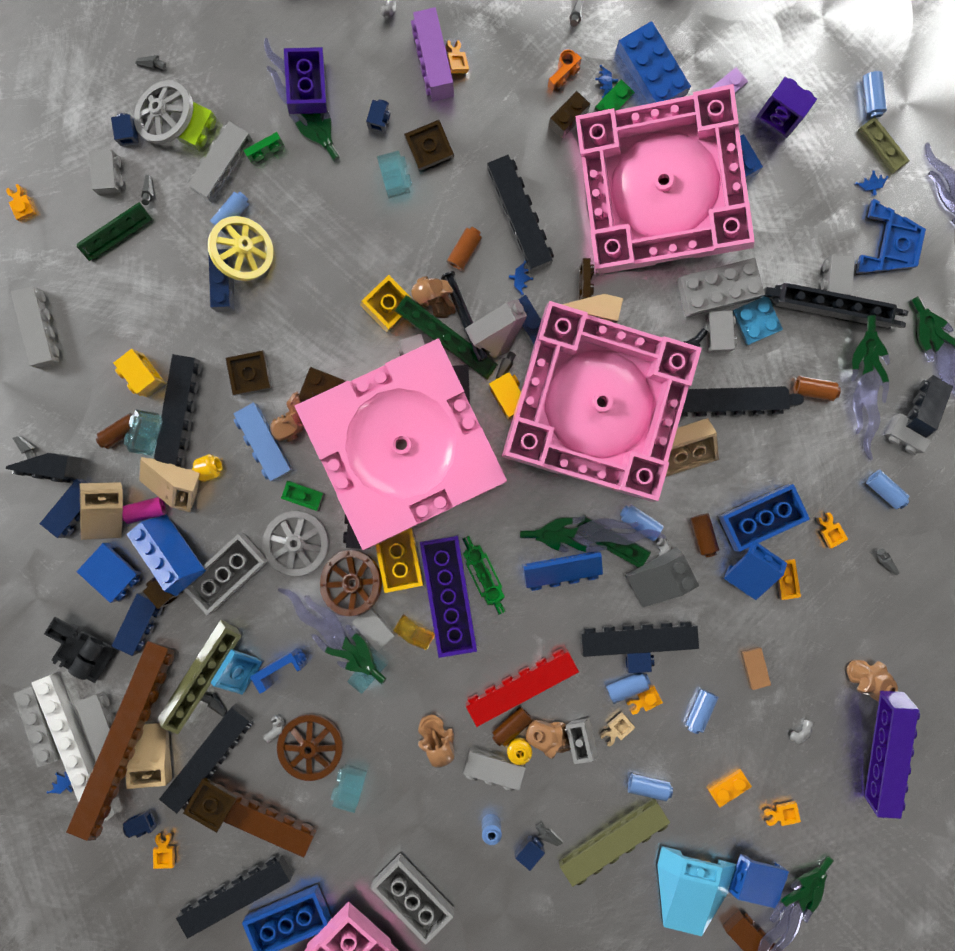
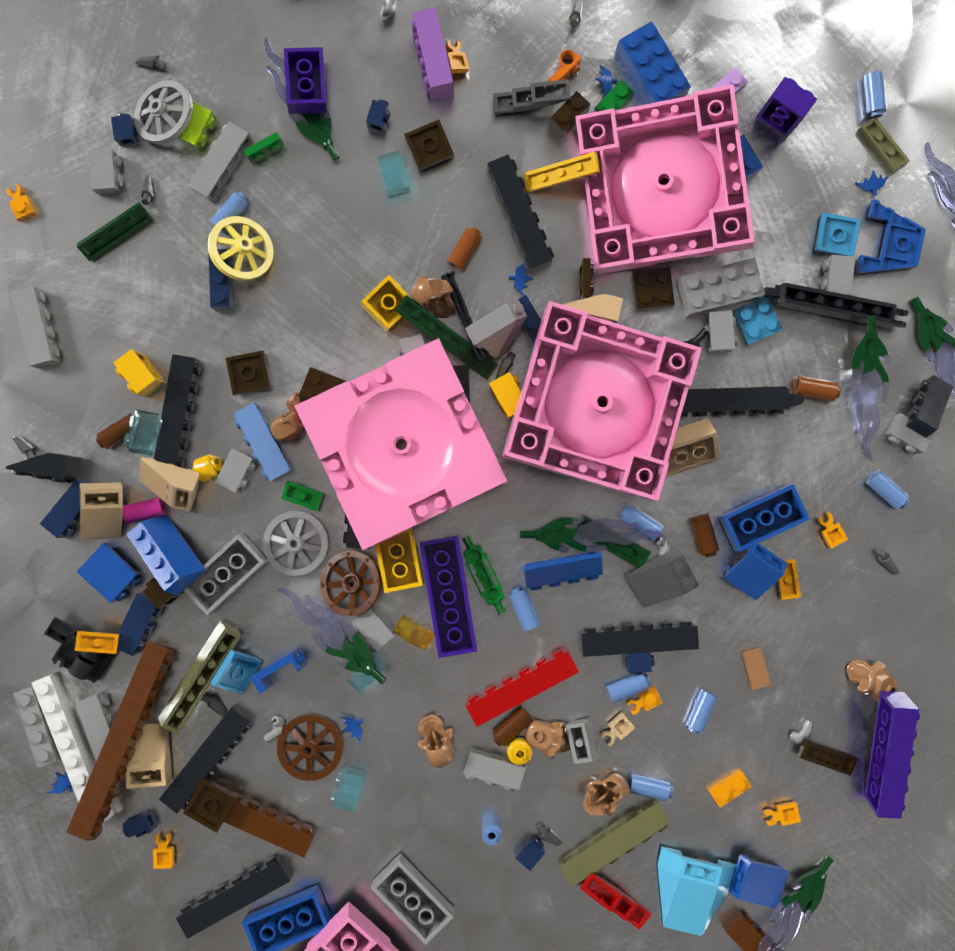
none -> light orange plate [74,631,119,654]
none -> light grey brick [215,448,256,493]
none -> blue piece [340,716,364,744]
none -> dark grey slope [493,79,571,115]
none -> medium blue brick [509,586,541,631]
none -> yellow plate [523,152,600,193]
none -> red slope [580,872,652,930]
none -> medium nougat head [583,773,630,816]
none -> dark brown plate [631,267,675,310]
none -> dark brown plate [797,738,858,776]
none -> dark azure plate [814,212,861,257]

